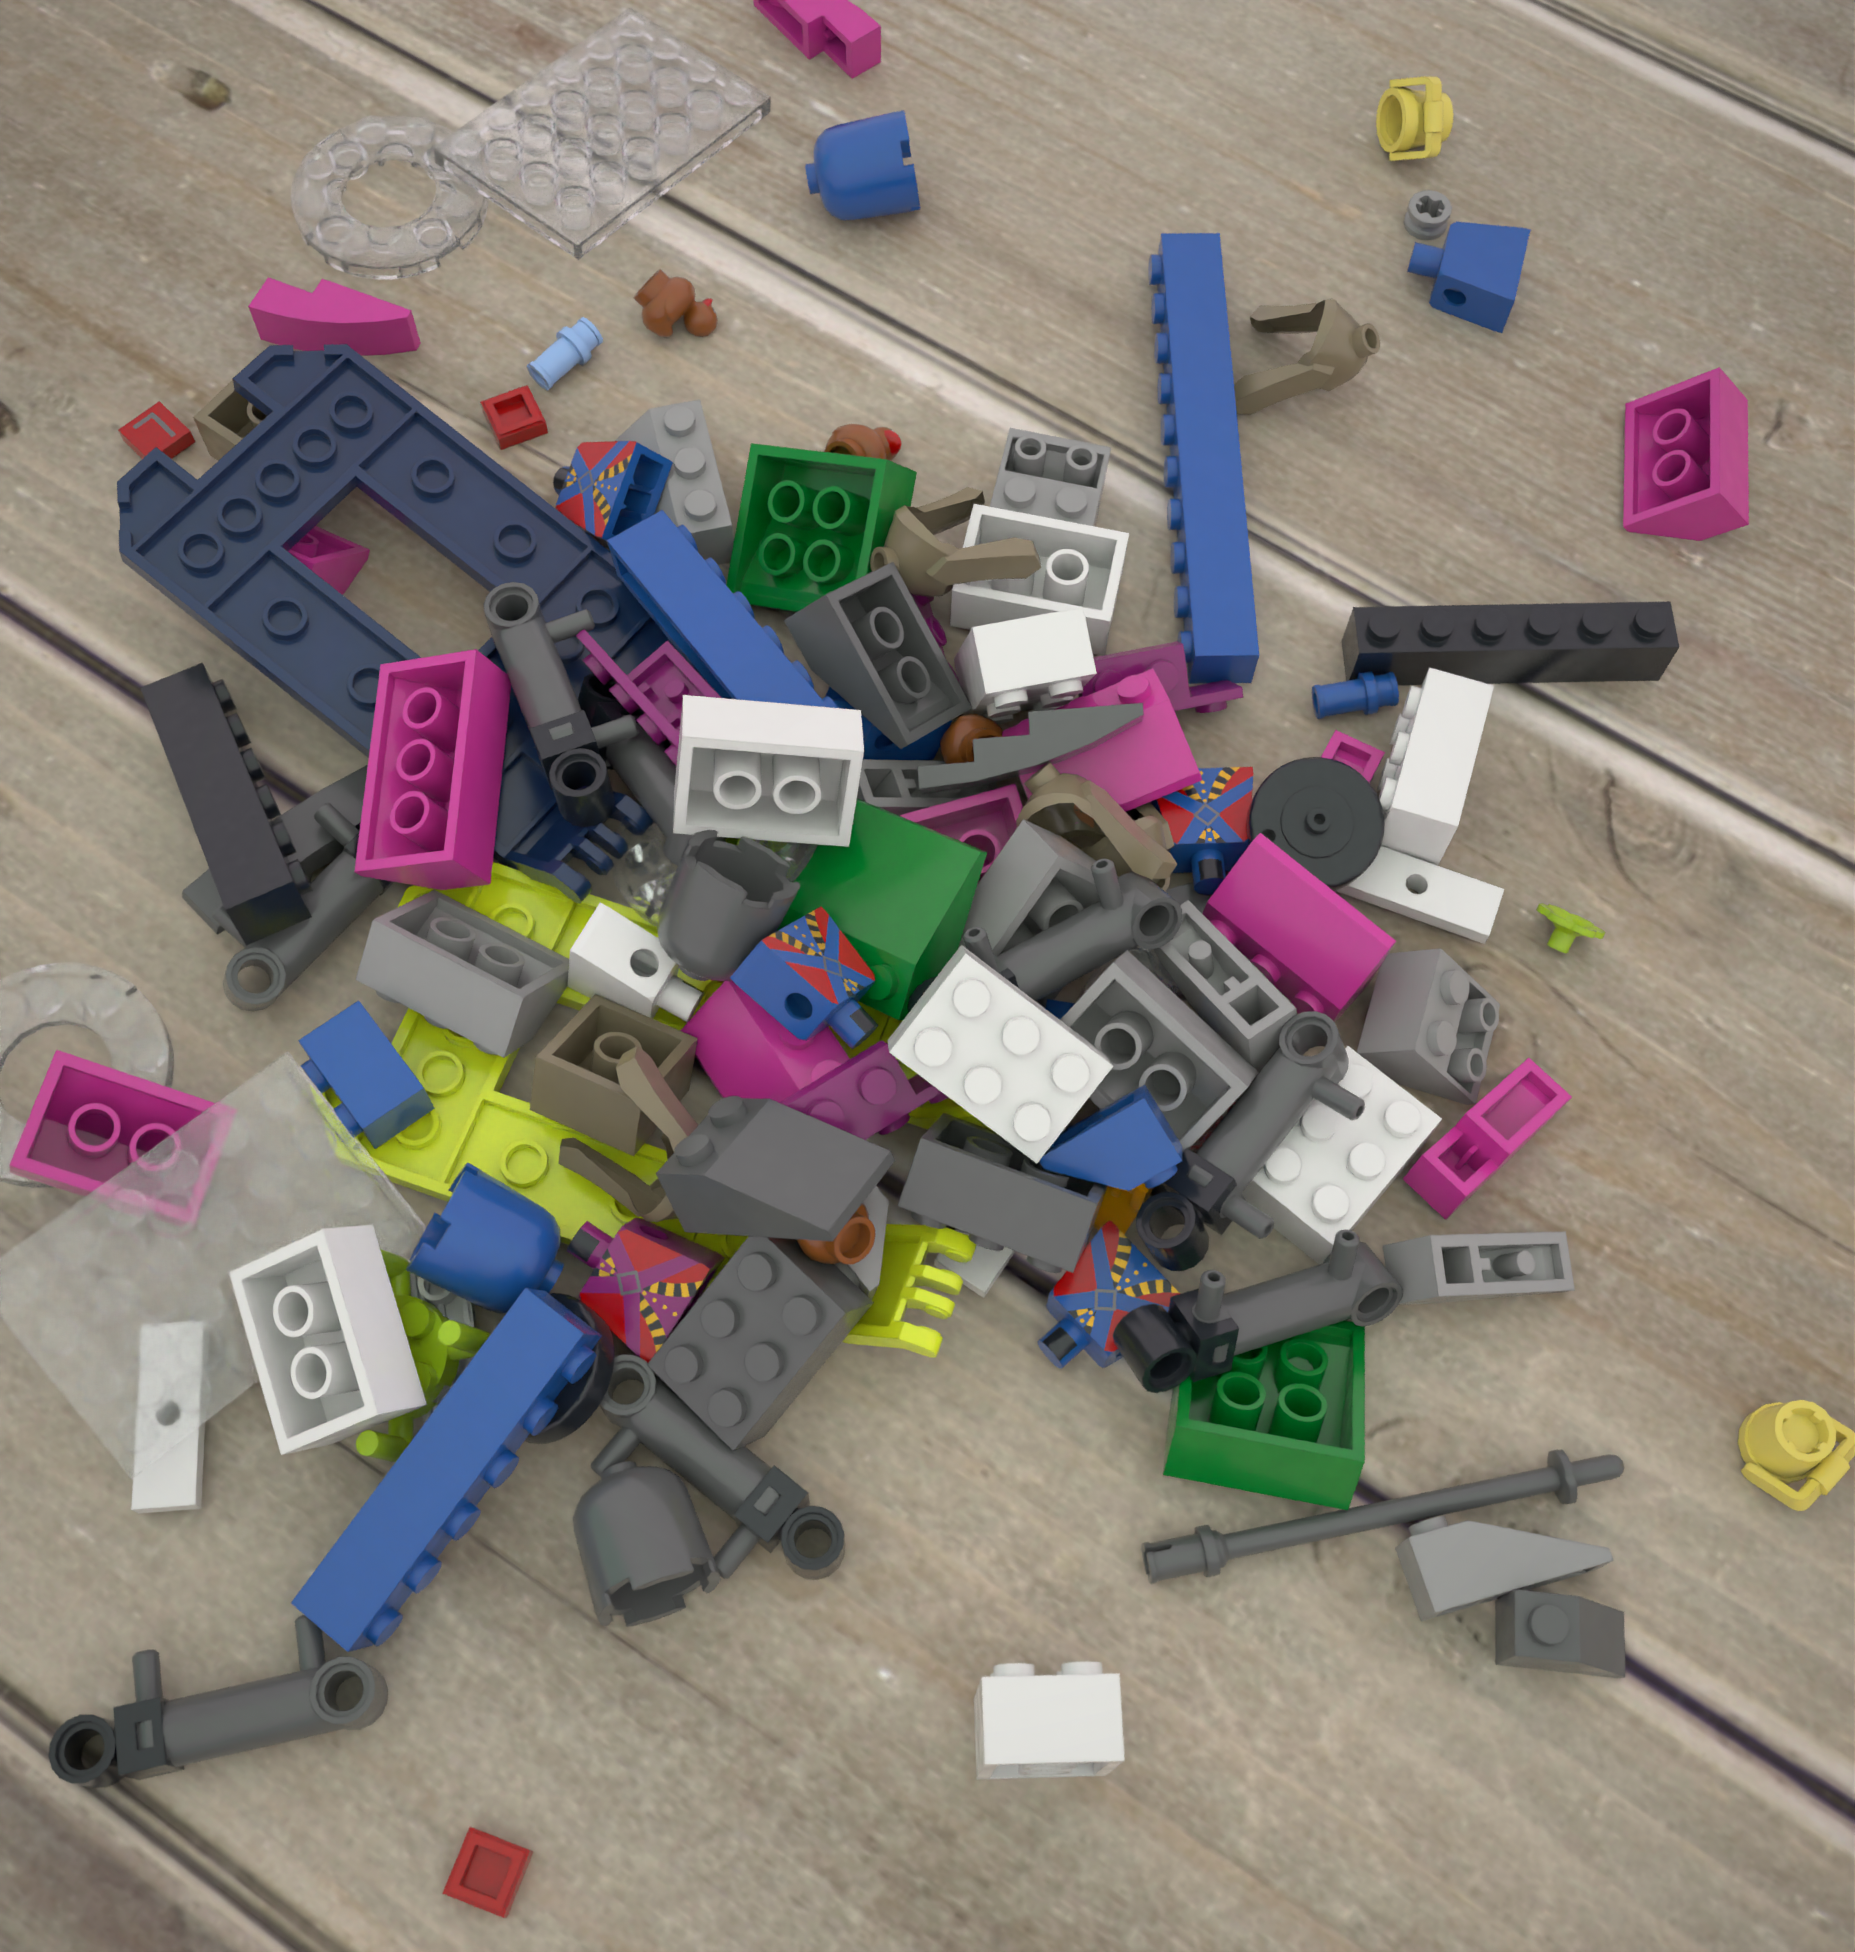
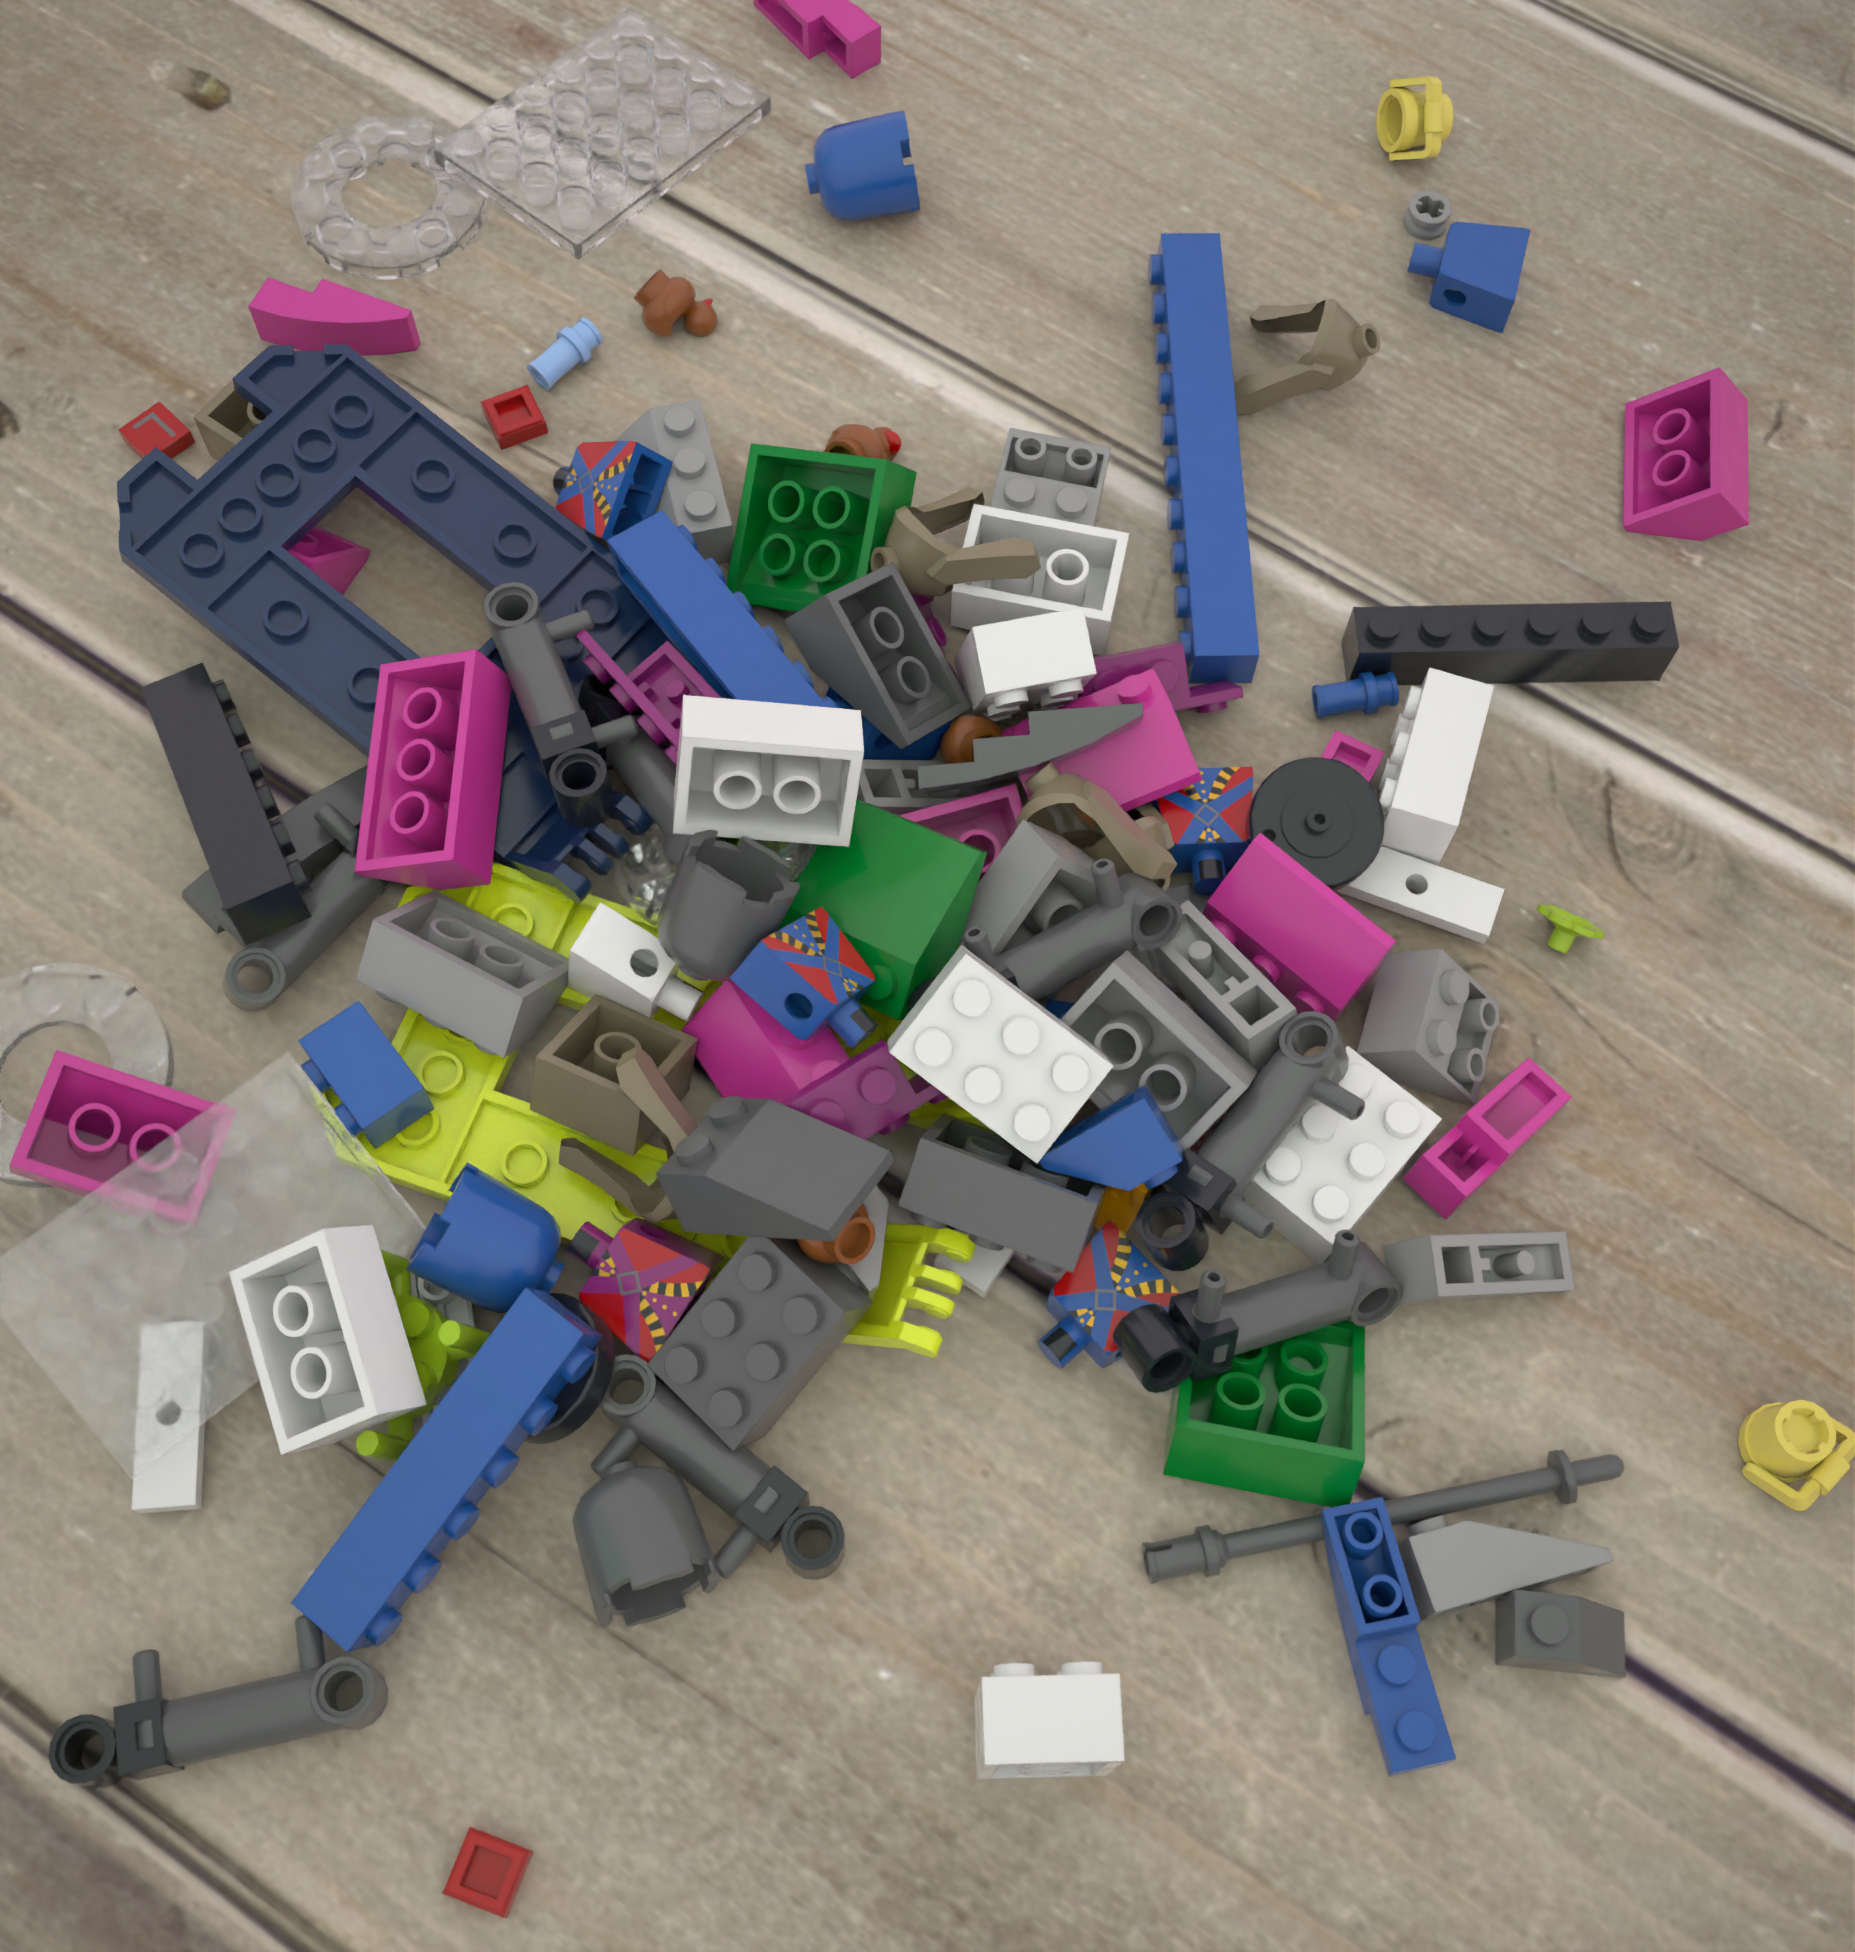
none -> blue slope [1320,1497,1456,1777]

